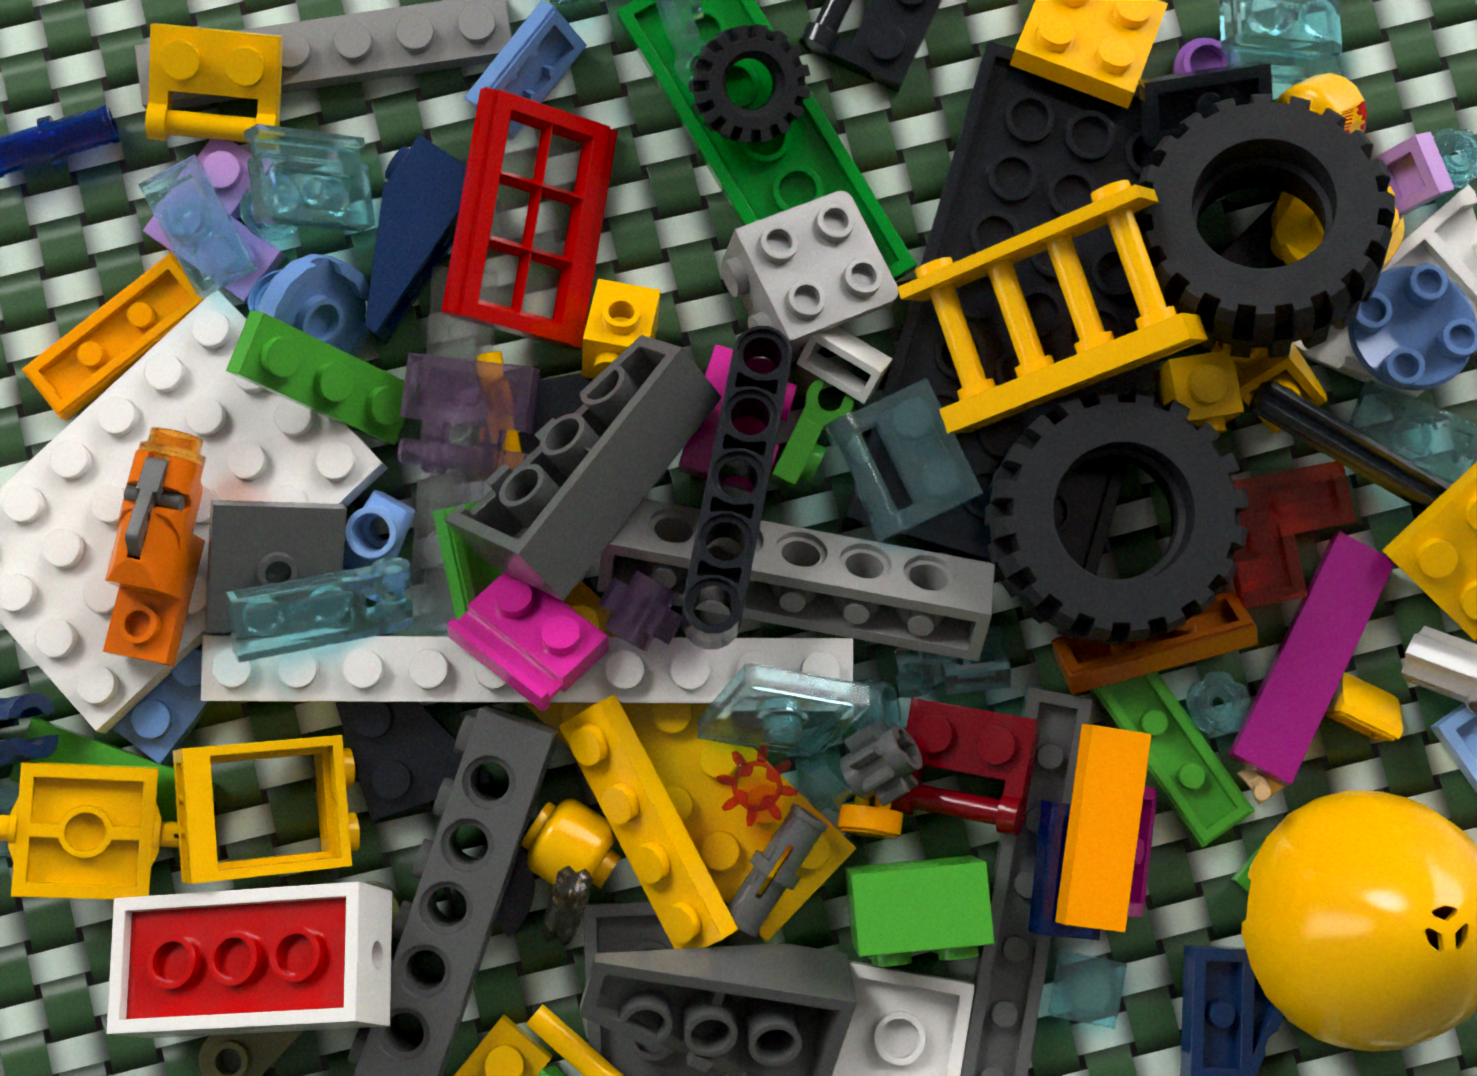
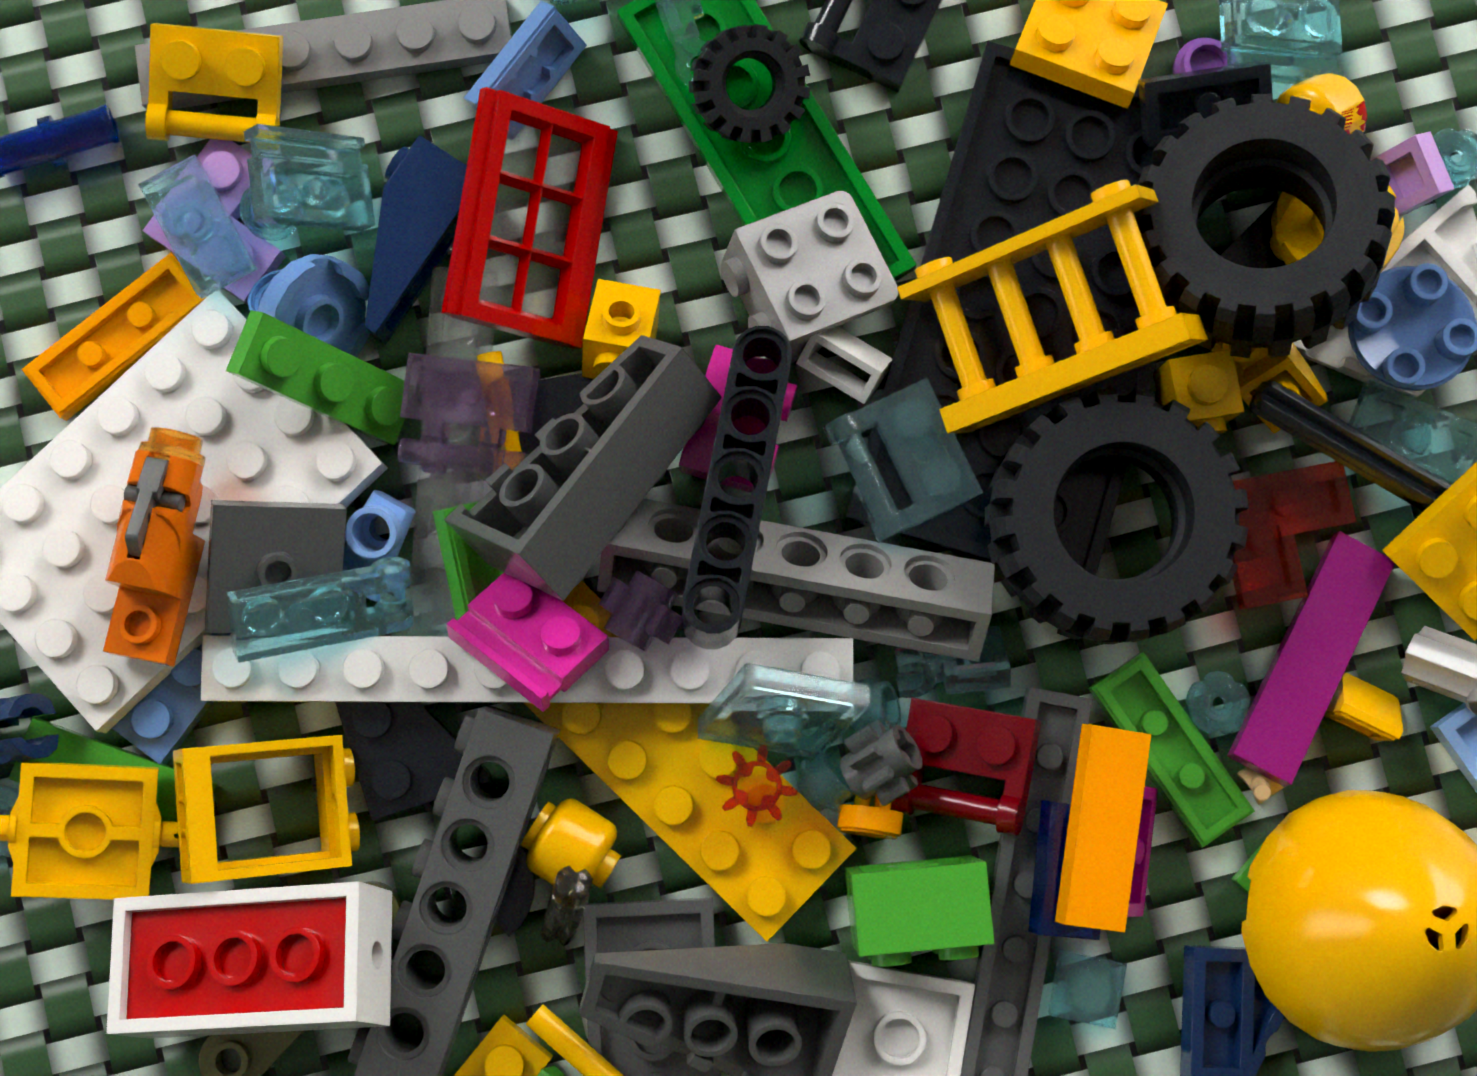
yellow plate [559,694,738,949] -> none
dark grey pin [727,803,828,937] -> none
bright green plate [770,379,854,491] -> none
dark orange tile [1051,591,1258,694] -> none

